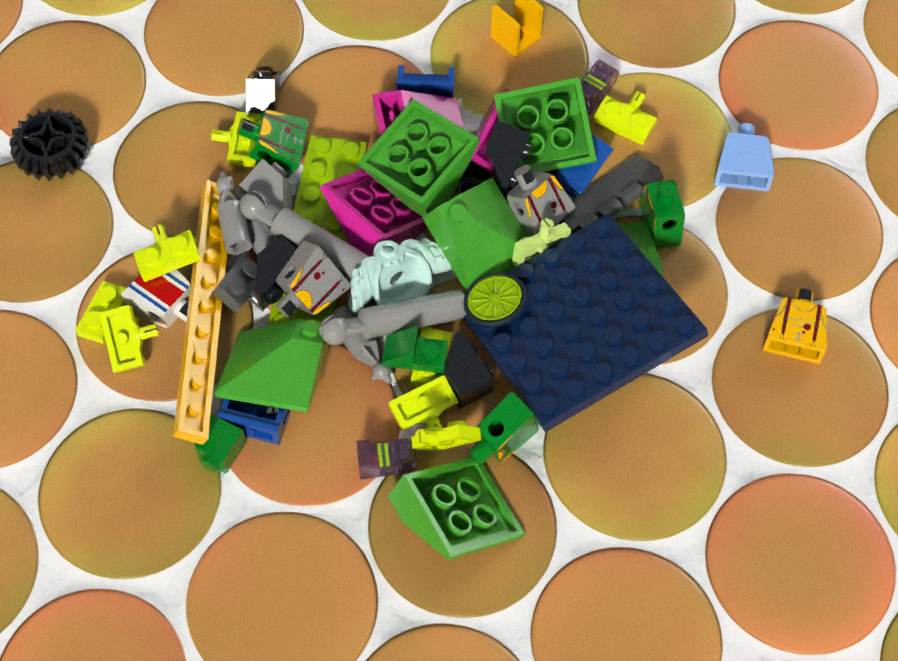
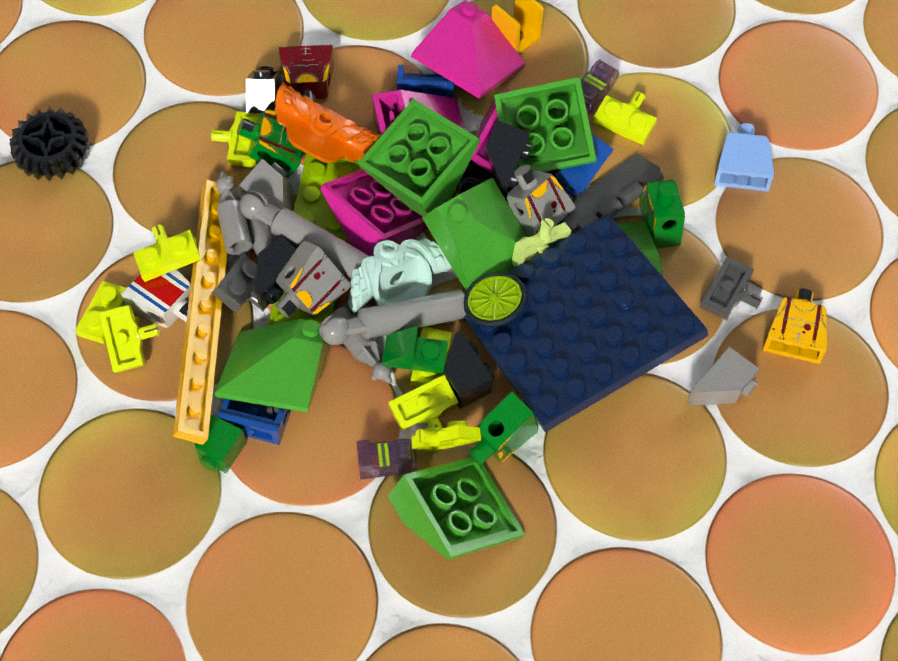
none -> orange piece [275,83,381,163]
none -> dark red torso [279,45,334,103]
none -> dark pink slope [411,0,525,99]
none -> light grey slope [688,347,759,406]
none -> dark grey plate [700,256,763,320]

